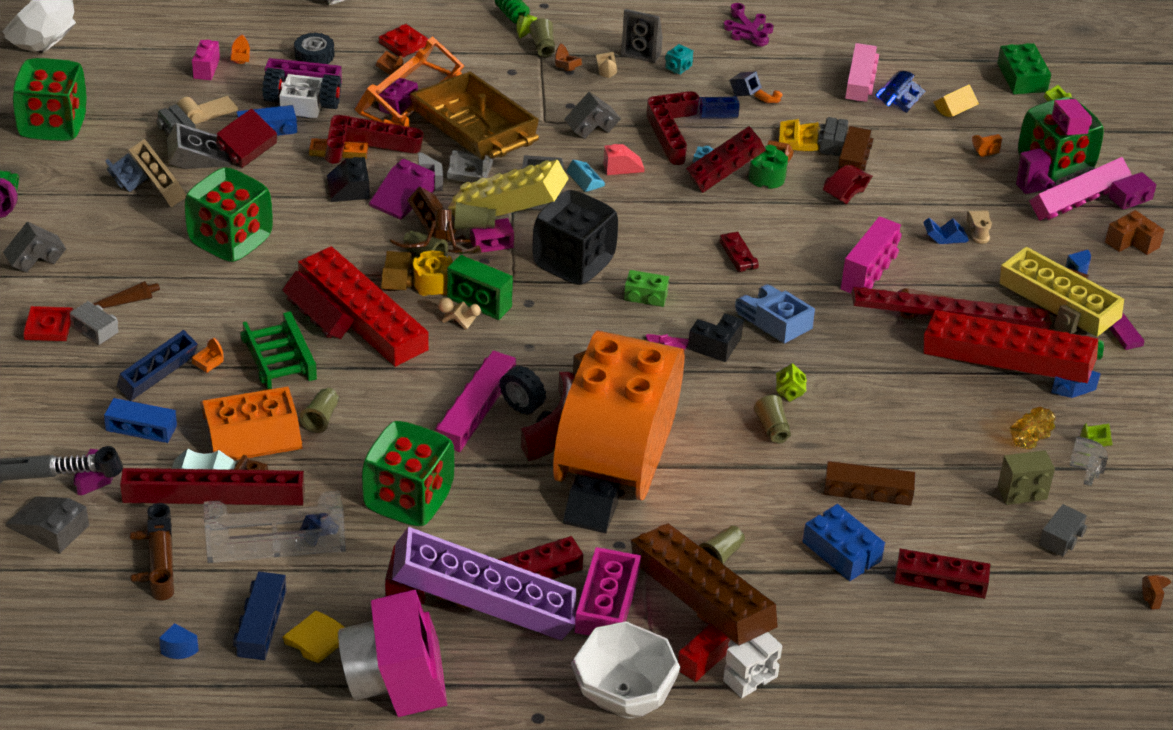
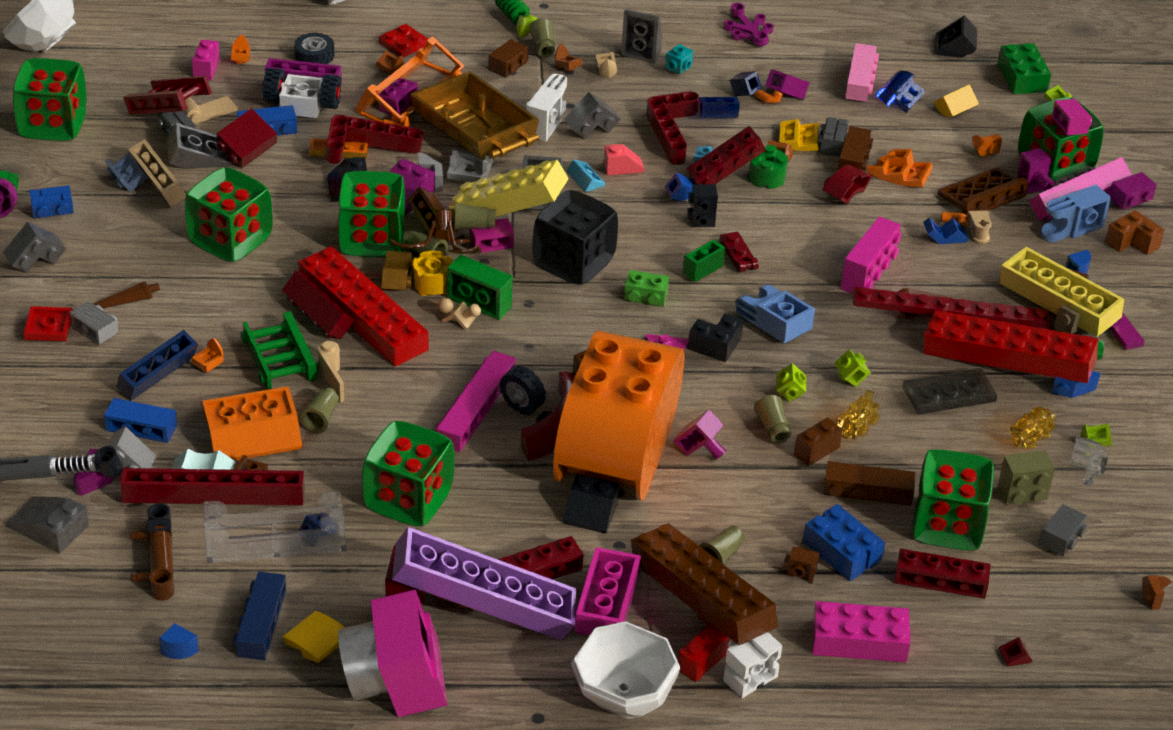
none -> blue brick [29,185,74,218]
none -> light grey brick [107,427,156,468]
none -> dark red fence [123,76,212,115]
none -> tan door [318,341,344,403]
none -> green piece [338,171,405,257]
none -> reddish brown brick [488,39,528,78]
none -> white brick [525,74,567,142]
none -> blue brick [665,173,695,201]
none -> magenta brick [673,409,726,460]
none -> green brick [682,239,725,282]
none -> black brick [687,184,718,227]
none -> magenta slope [765,69,810,99]
none -> reddish brown brick [783,546,820,584]
none -> reddish brown brick [794,417,843,466]
none -> dark pink brick [813,601,910,663]
none -> lime brick [834,349,871,387]
none -> clear yellow brick [836,390,880,440]
none -> orange slope [866,149,933,187]
none -> clear smoke plate [902,368,997,415]
none -> green piece [913,449,994,550]
none -> black slope [935,15,977,58]
none -> reddish brown fence [938,168,1027,215]
none -> orange arm [941,212,969,227]
none -> dark red slope [999,637,1033,666]
none -> medium blue brick [1041,184,1111,242]

